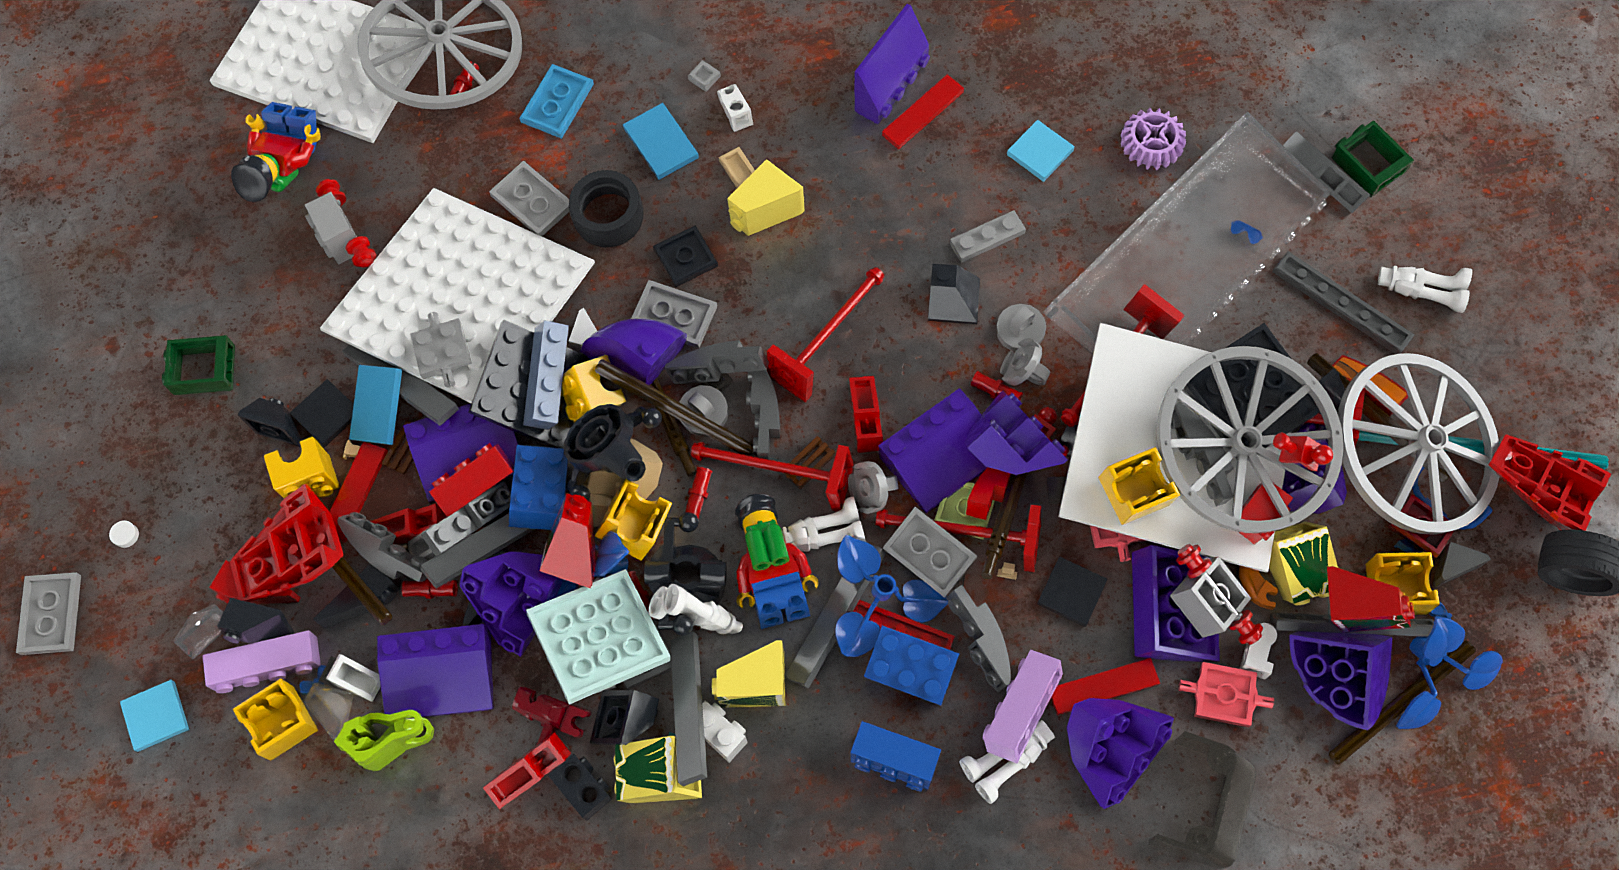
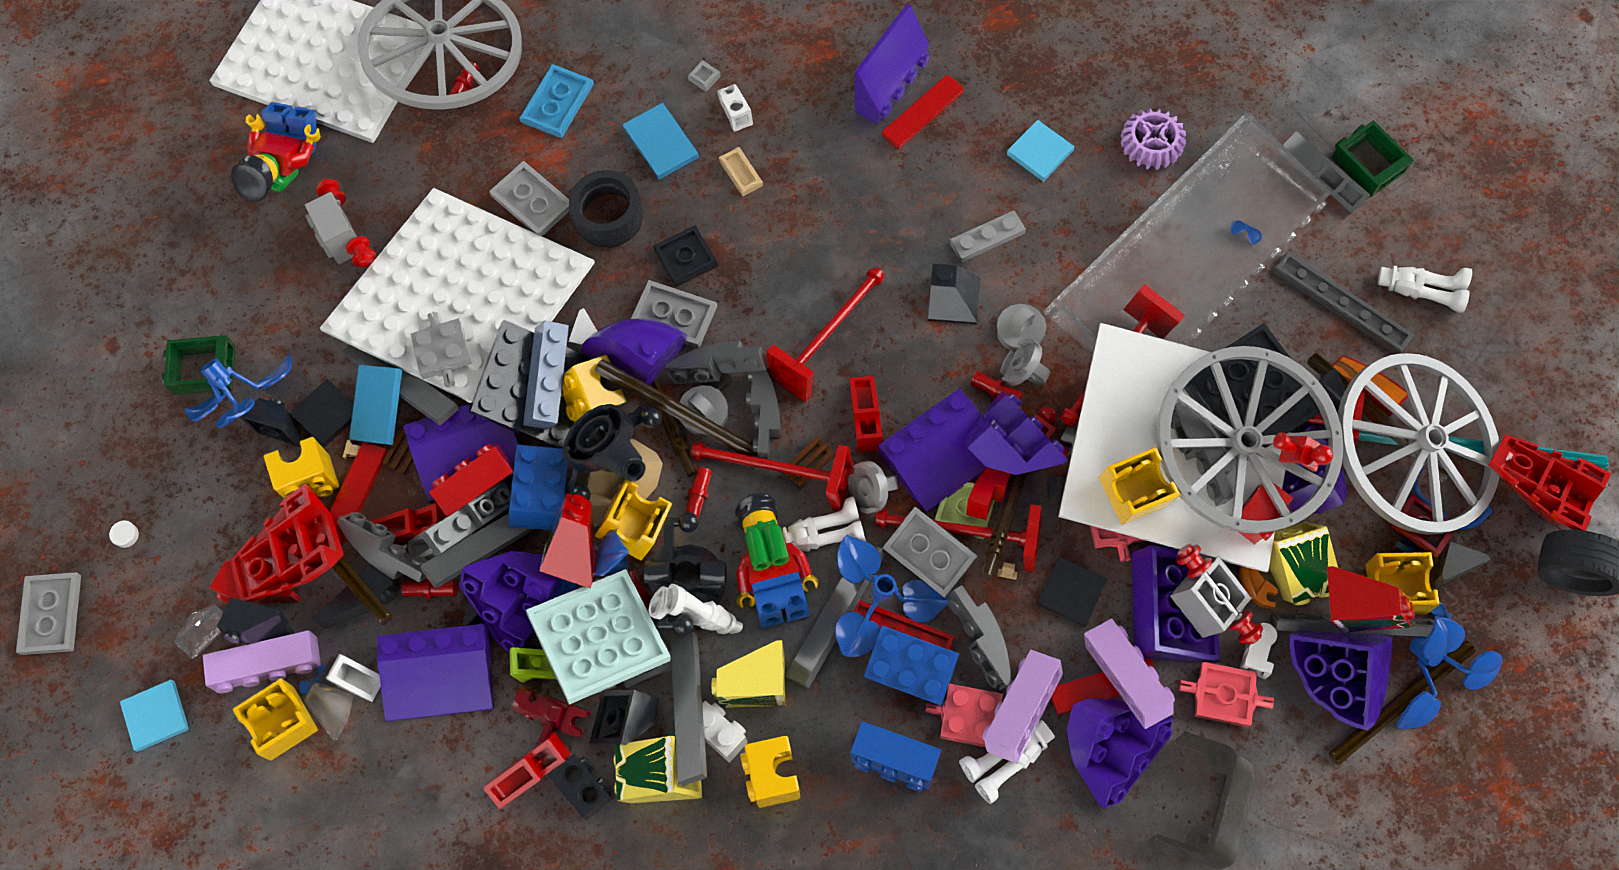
lime piece [334,710,434,771] -> none
light yellow slope [727,159,805,236] -> none
none -> blue plant [185,354,292,428]
none -> lime slope [510,647,557,682]
none -> yellow piece [740,736,801,808]
none -> coral plate [925,684,1003,748]
none -> lavender brick [1084,619,1175,729]

